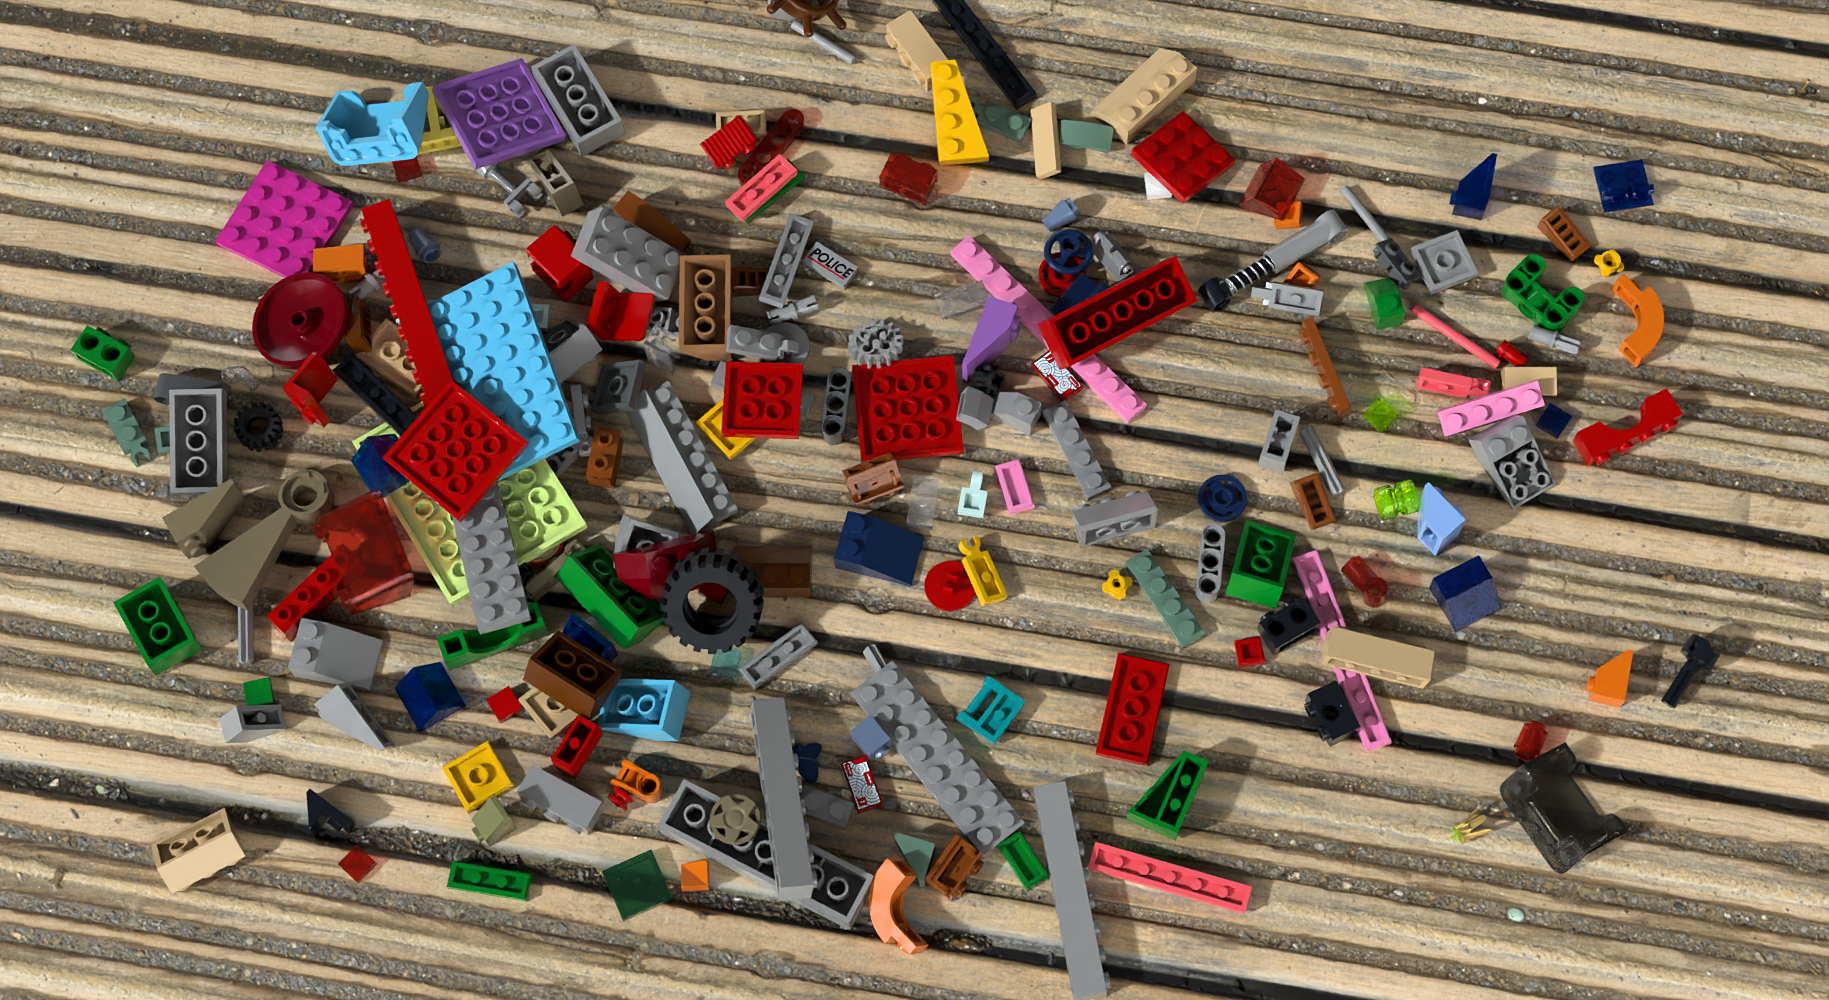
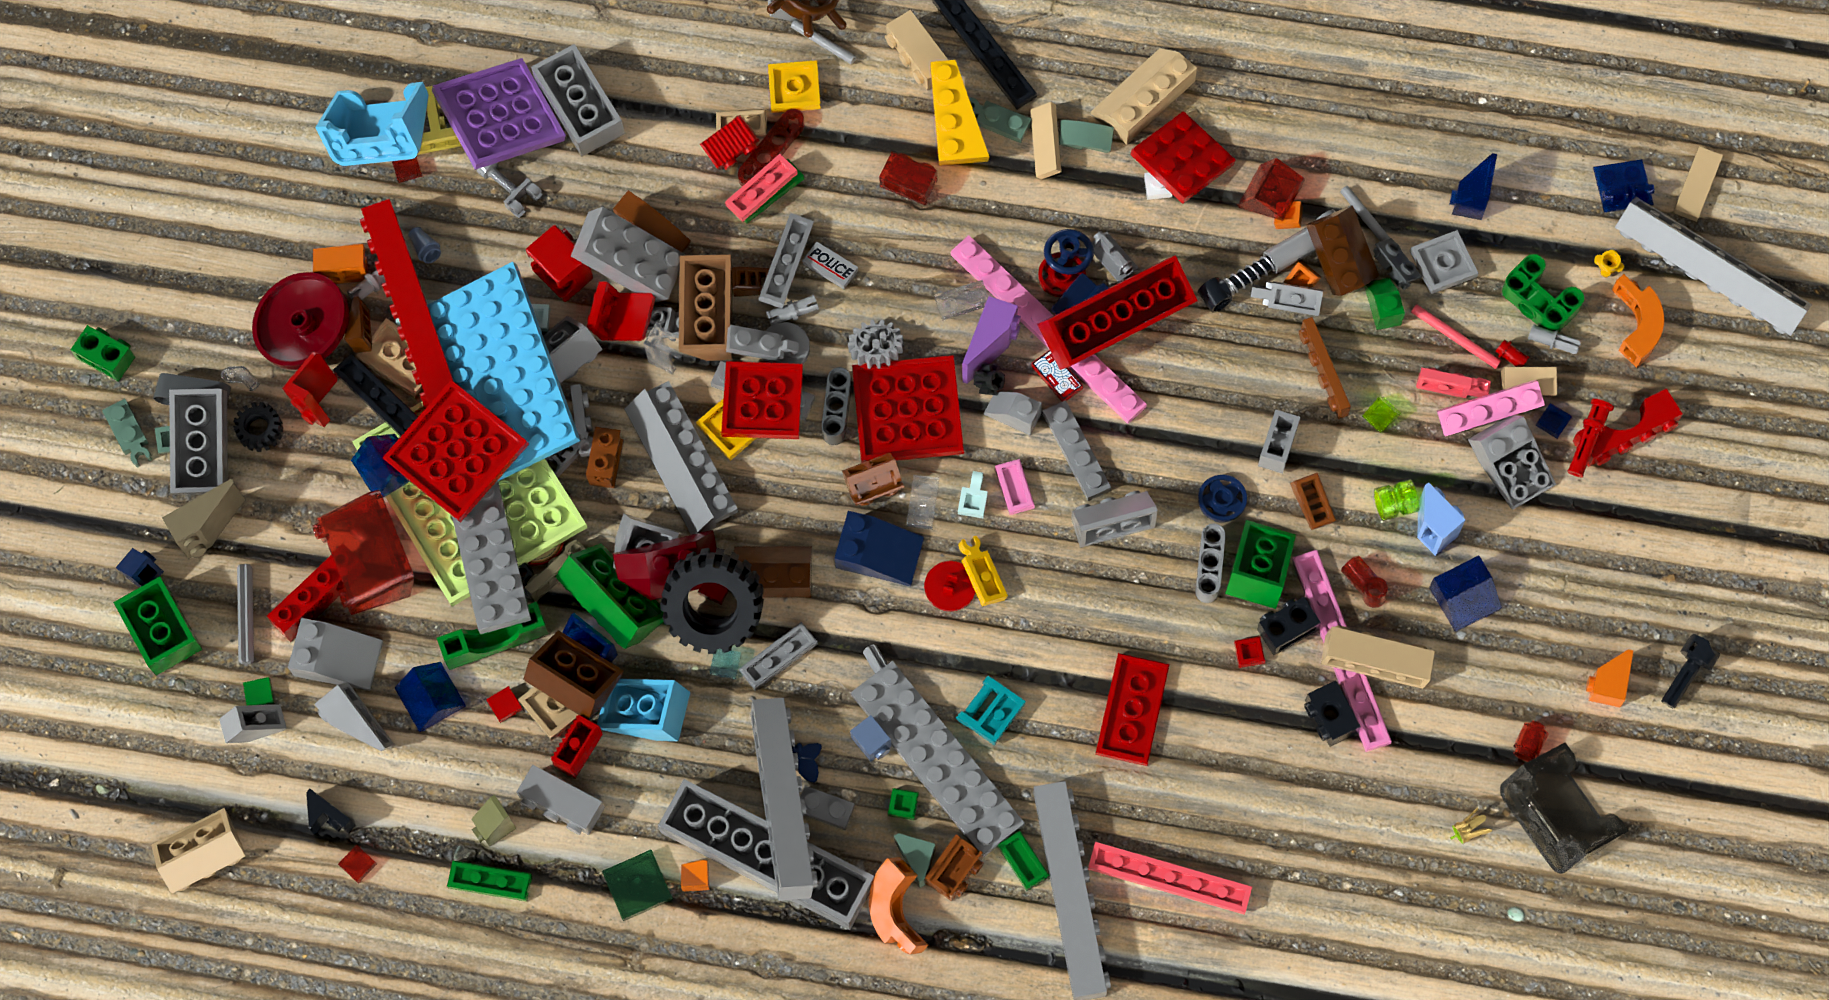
dark tan piece [194,470,334,611] -> none
dark pink plate [215,160,354,278] -> none
yellow tile [442,741,515,814] -> none
dark tan slope [525,147,584,217] -> none
dark grey plate [591,360,646,415] -> none
red bush [607,786,634,811] -> none
orange piece [610,759,664,804] -> none
dark tan wheel [710,794,761,845] -> none
tile [841,754,883,814] -> none
light grey piece [956,386,994,430] -> none
sand blue cone [1042,198,1080,232] -> none
yellow plate [1102,570,1133,600] -> none
sand green plate [1125,549,1205,649] -> none
green wedge [1126,751,1209,841] -> none
light grey axle [1300,425,1345,496] -> none
dark orange slope [1537,205,1591,262] -> none
none -> dark blue brick [116,548,164,587]
none -> yellow plate [768,60,821,113]
none -> green tile [888,788,919,820]
none -> reddish brown slope [1306,205,1379,296]
none -> red pin [1567,398,1614,478]
none -> brick [1615,197,1812,336]
none -> tan tile [1673,146,1723,222]

